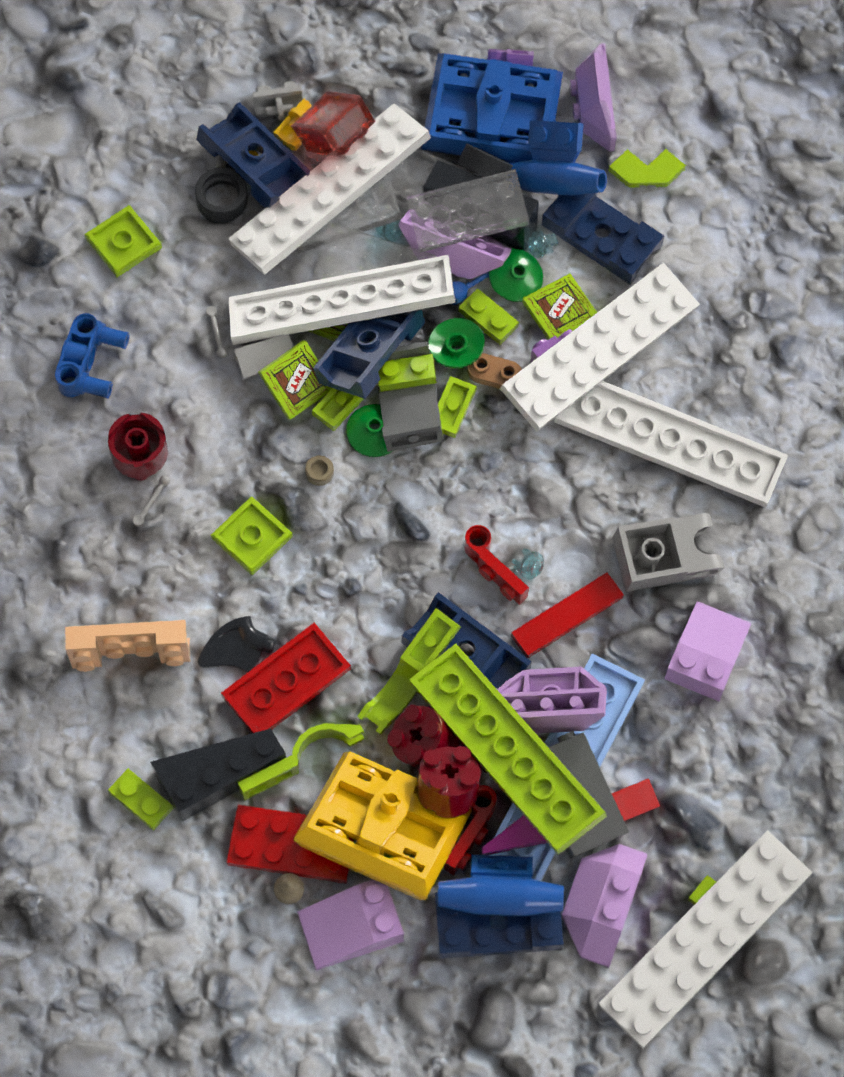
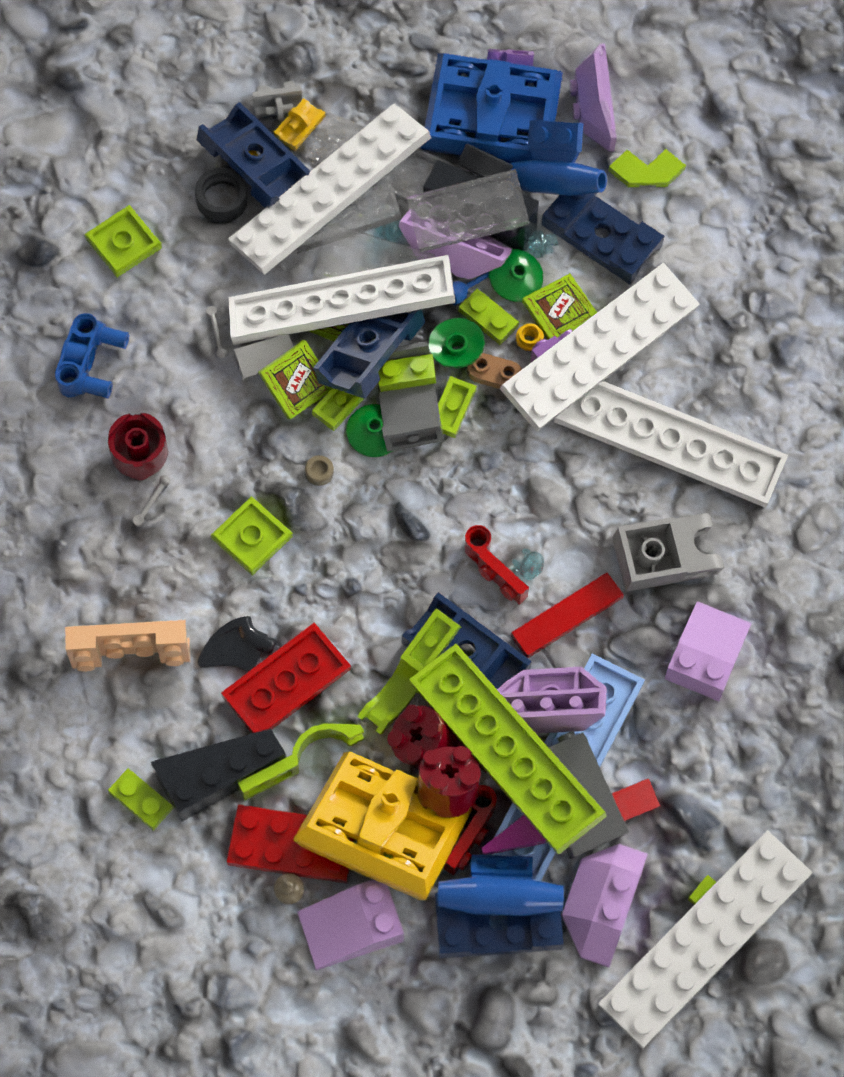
clear red piece [292,91,376,157] -> none
none -> yellow plate [516,323,544,351]

